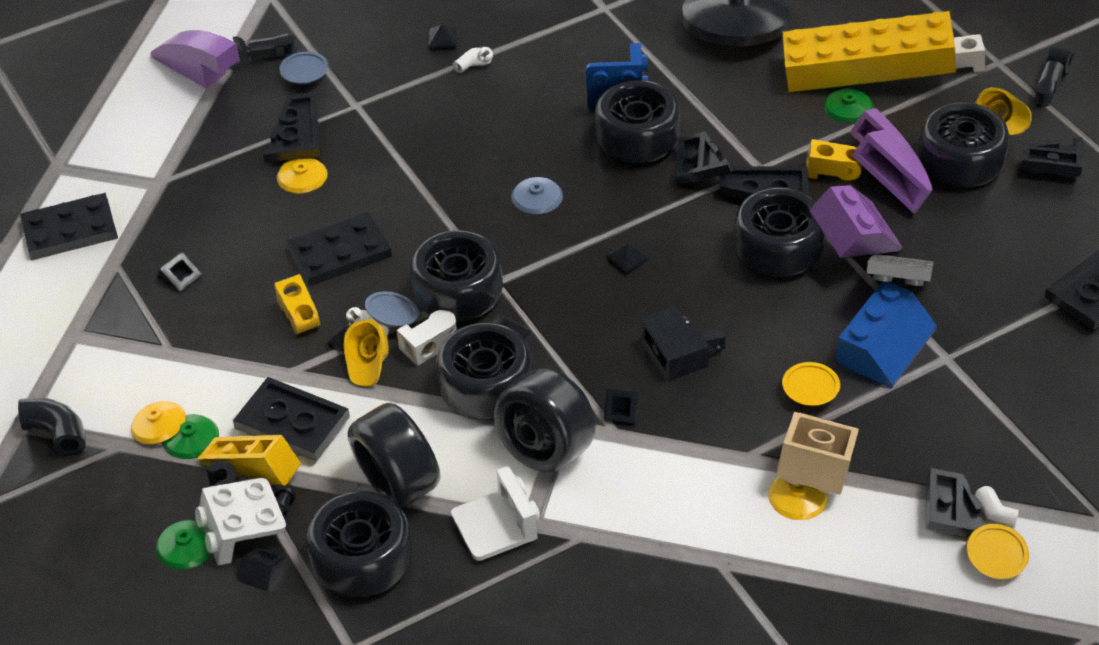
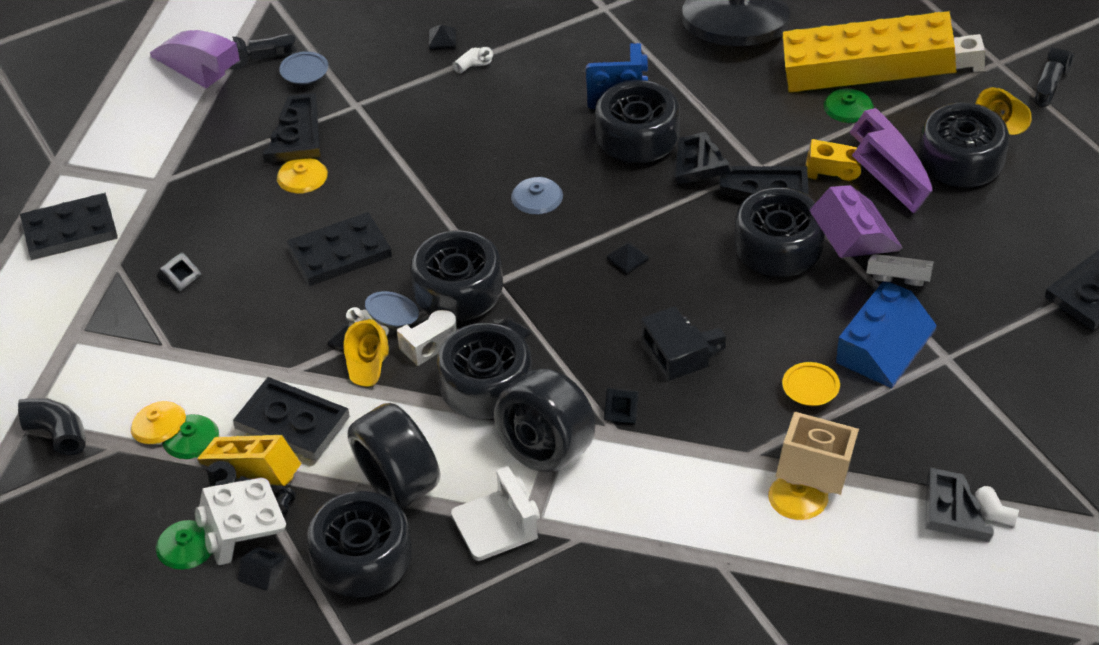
yellow leg [274,274,320,334] -> none
yellow piece [967,524,1029,579] -> none
black wing [1021,137,1083,177] -> none

